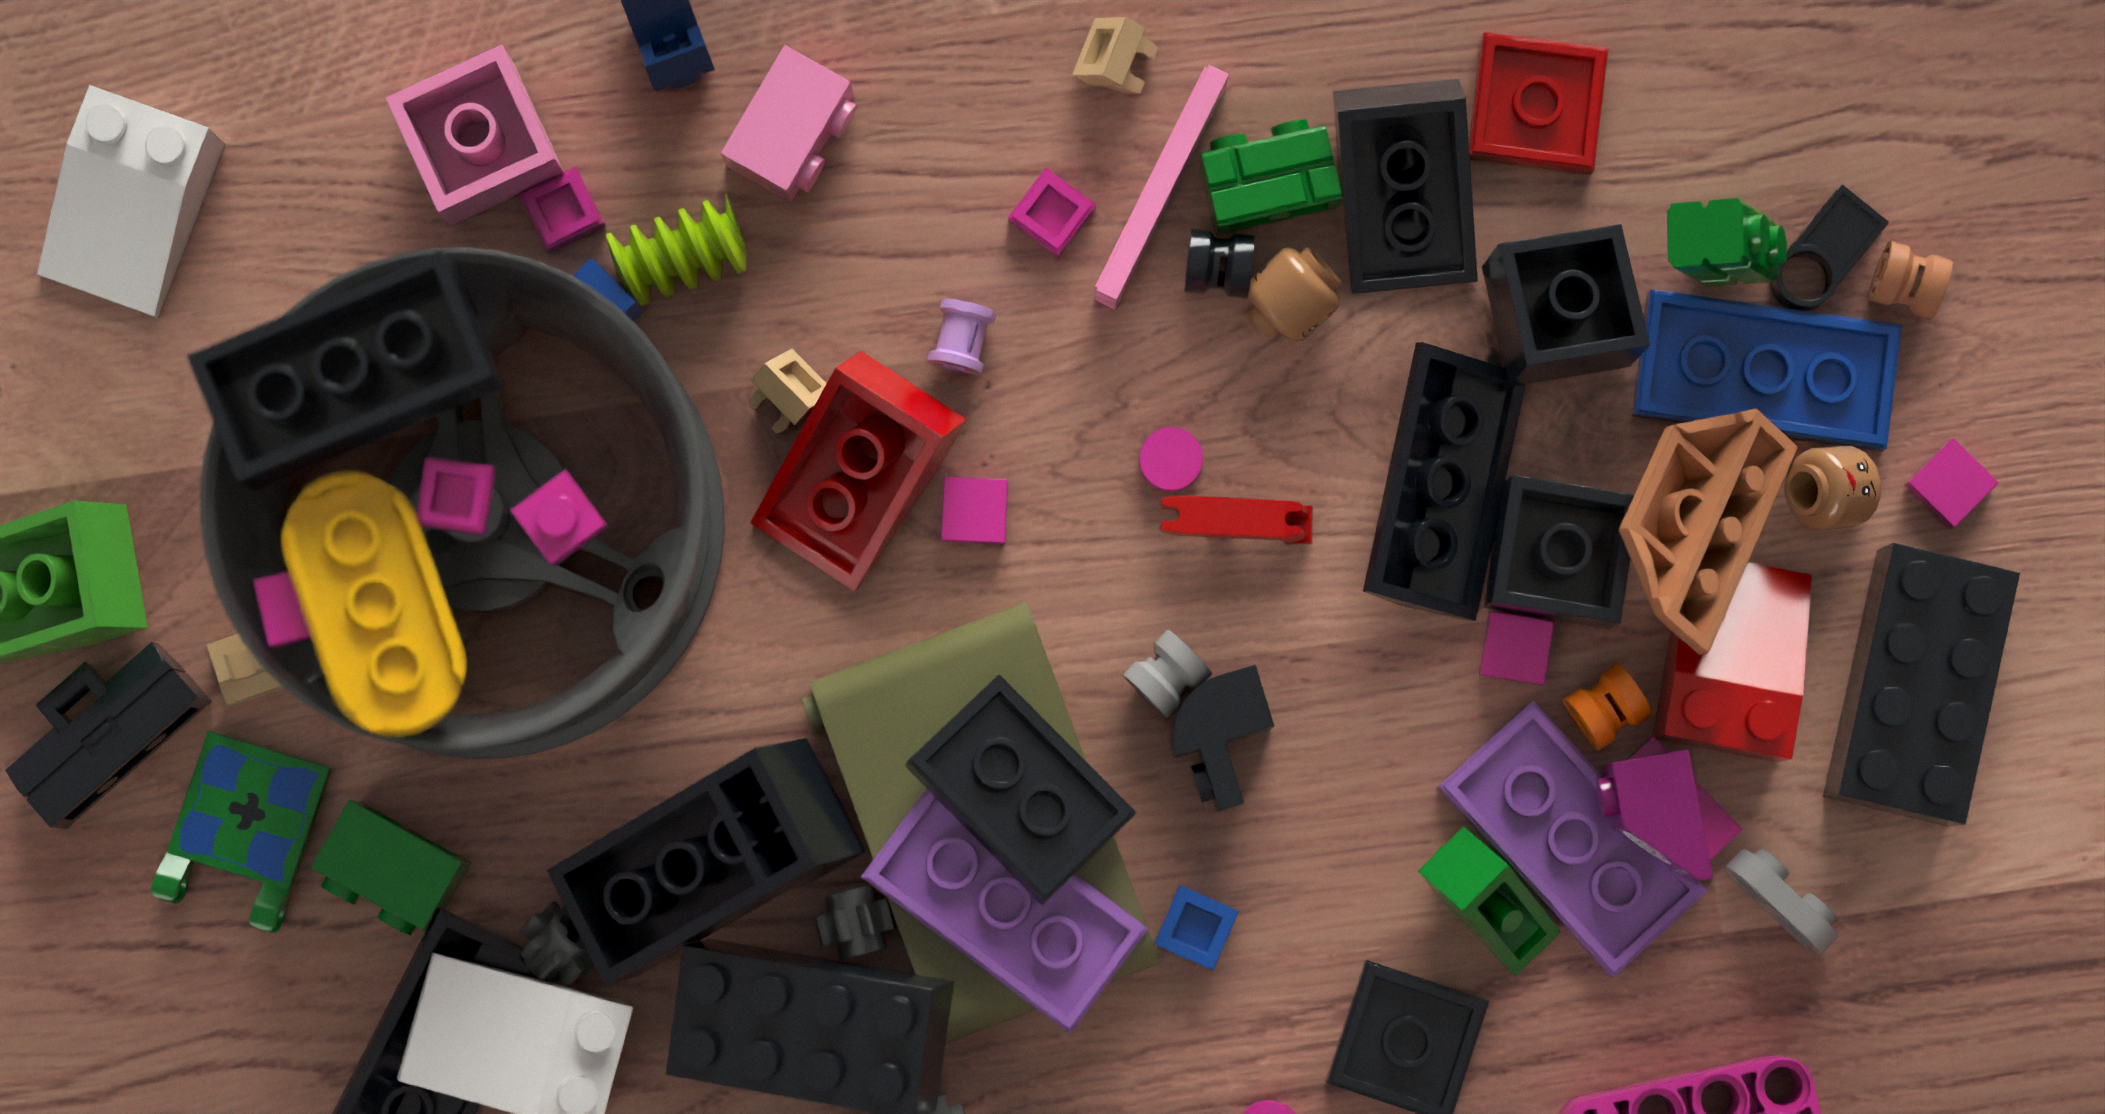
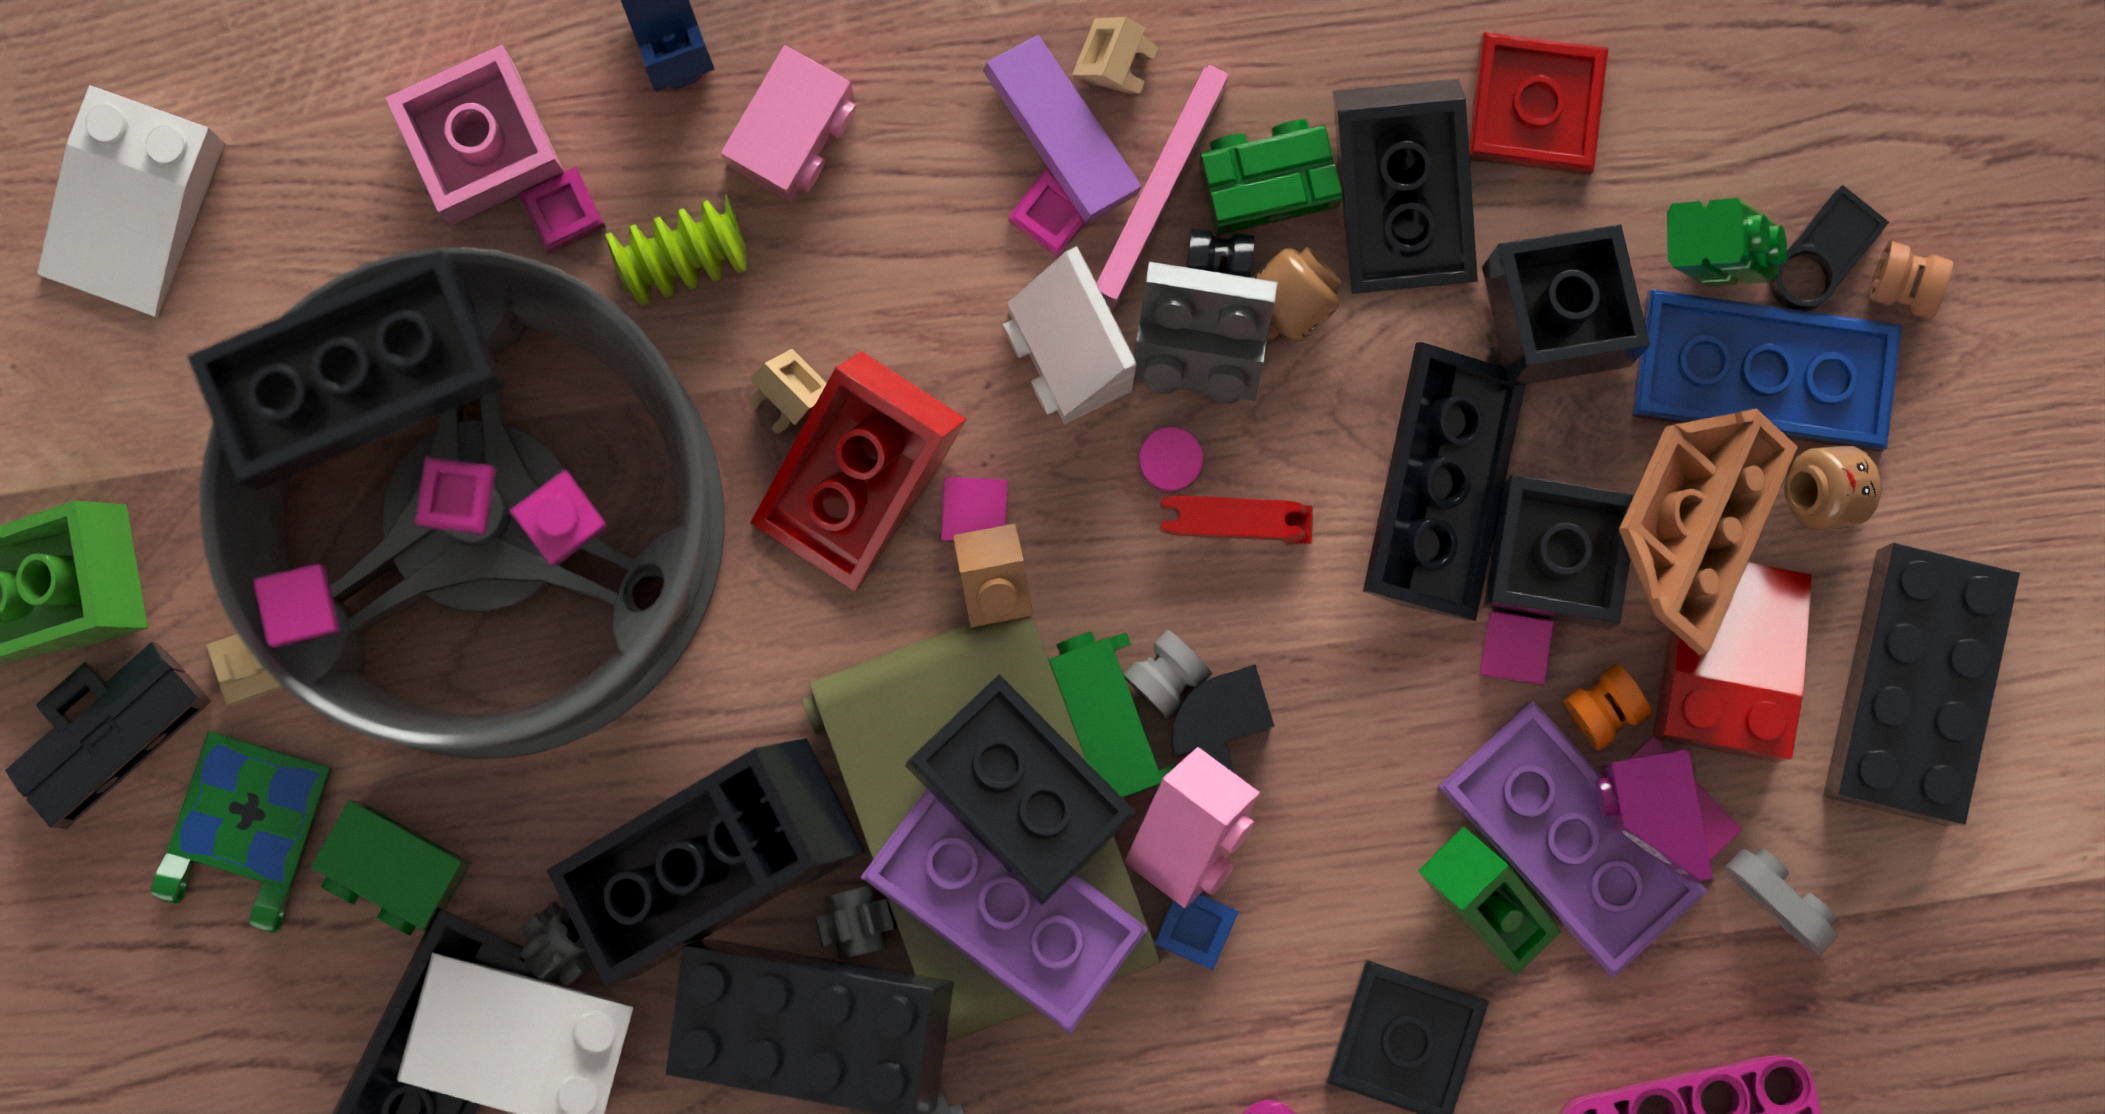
yellow tile [282,471,466,737] -> none
blue plate [573,258,645,322] -> none
lavender bush [927,298,996,375] -> none
dark pink tile [1904,438,1999,529] -> none
none -> medium nougat brick [953,523,1034,628]
none -> medium lavender tile [983,35,1142,224]
none -> white slope [1002,246,1136,425]
none -> green brick [1049,631,1176,799]
none -> bright pink brick [1124,747,1260,909]
none -> dark grey plate [1134,262,1277,404]

